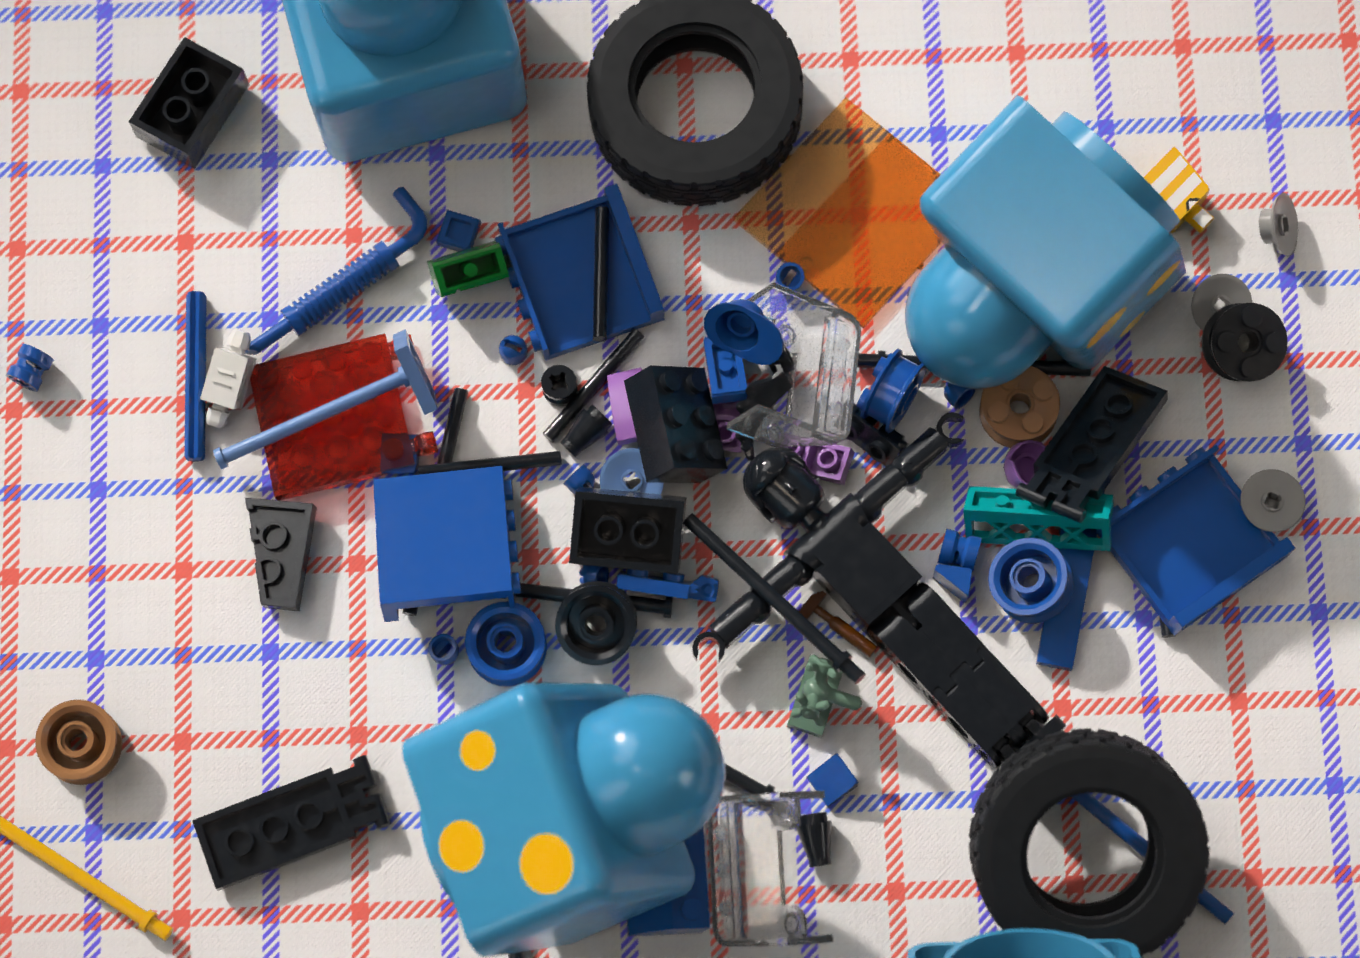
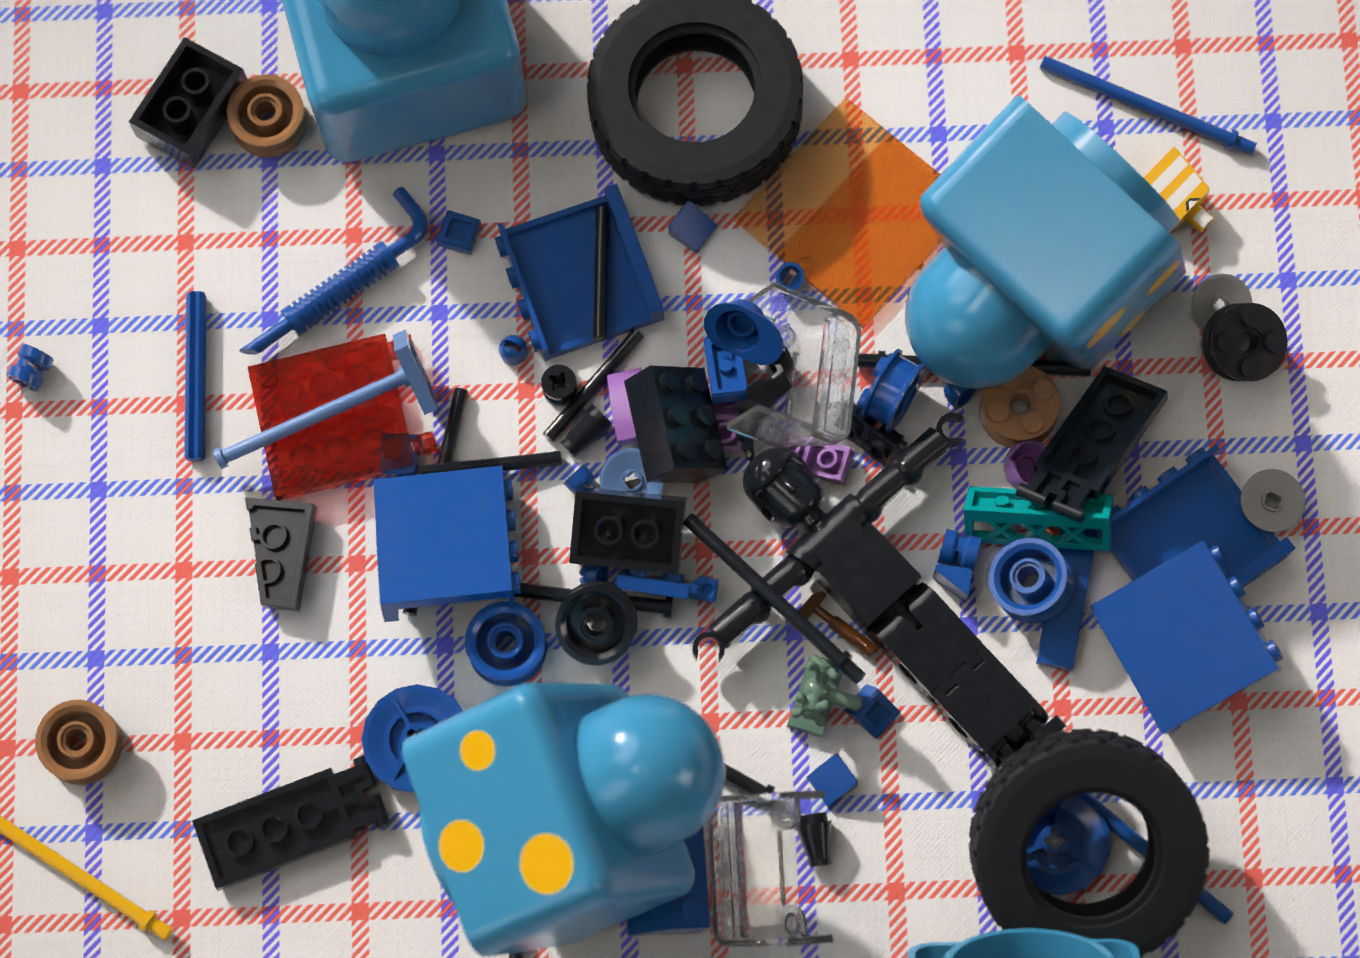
white piece [200,329,257,428] -> none
green brick [427,241,509,297] -> none
blue hinge [428,634,459,665] -> none
light grey piece [1259,193,1298,256] -> none
none -> medium nougat wheel [227,74,307,158]
none -> blue piece [361,684,464,793]
none -> blue slope [668,200,717,253]
none -> blue slope [844,684,900,739]
none -> blue piece [1027,794,1110,896]
none -> blue bar [1040,56,1257,156]
none -> blue panel [1089,540,1284,734]

